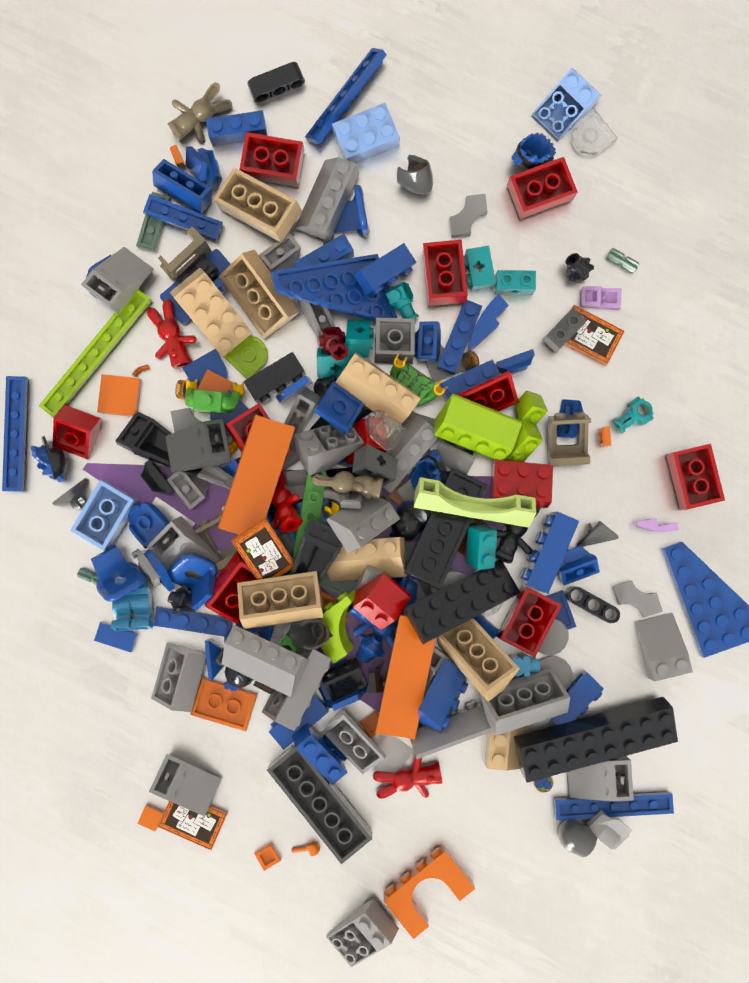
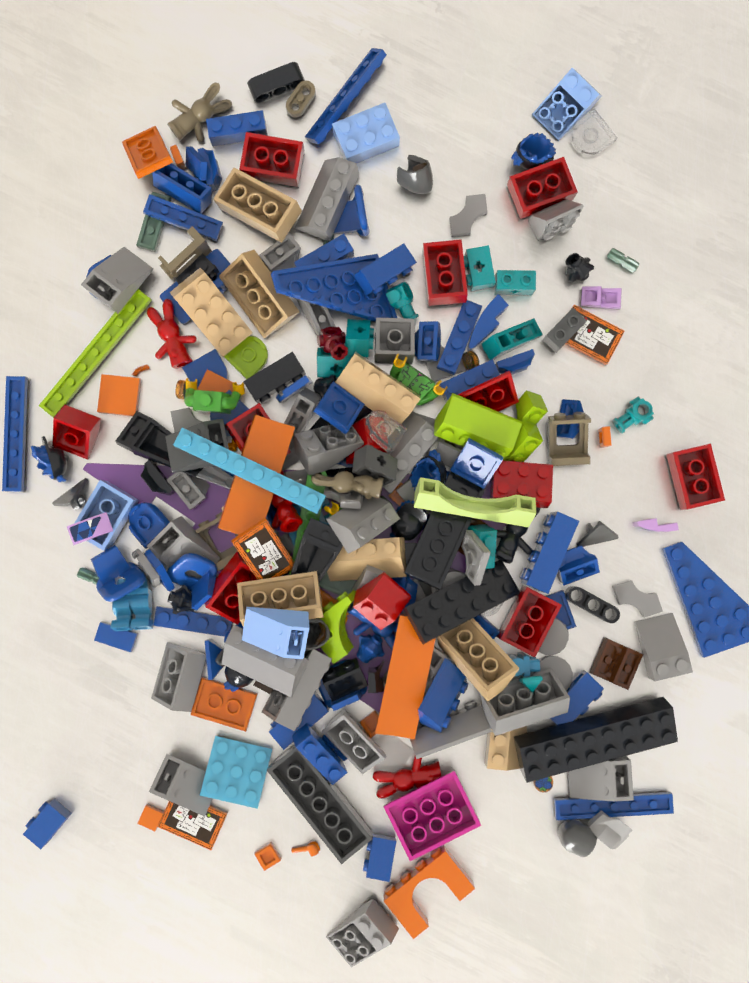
none -> blue brick [23,798,72,850]
none -> slope [67,512,113,546]
none -> orange tile [122,126,173,179]
none -> medium azure plate [173,428,326,514]
none -> medium azure plate [200,736,272,809]
none -> light blue slope [242,607,309,659]
none -> dark tan plate [286,81,316,118]
none -> blue brick [363,834,396,882]
none -> dark pink slope [383,771,481,861]
none -> tile [450,438,504,489]
none -> light grey tile [461,530,491,586]
none -> teal slope [481,318,543,361]
none -> teal slope [519,676,543,693]
none -> light grey slope [528,199,584,241]
none -> reddish brown slope [589,637,644,690]

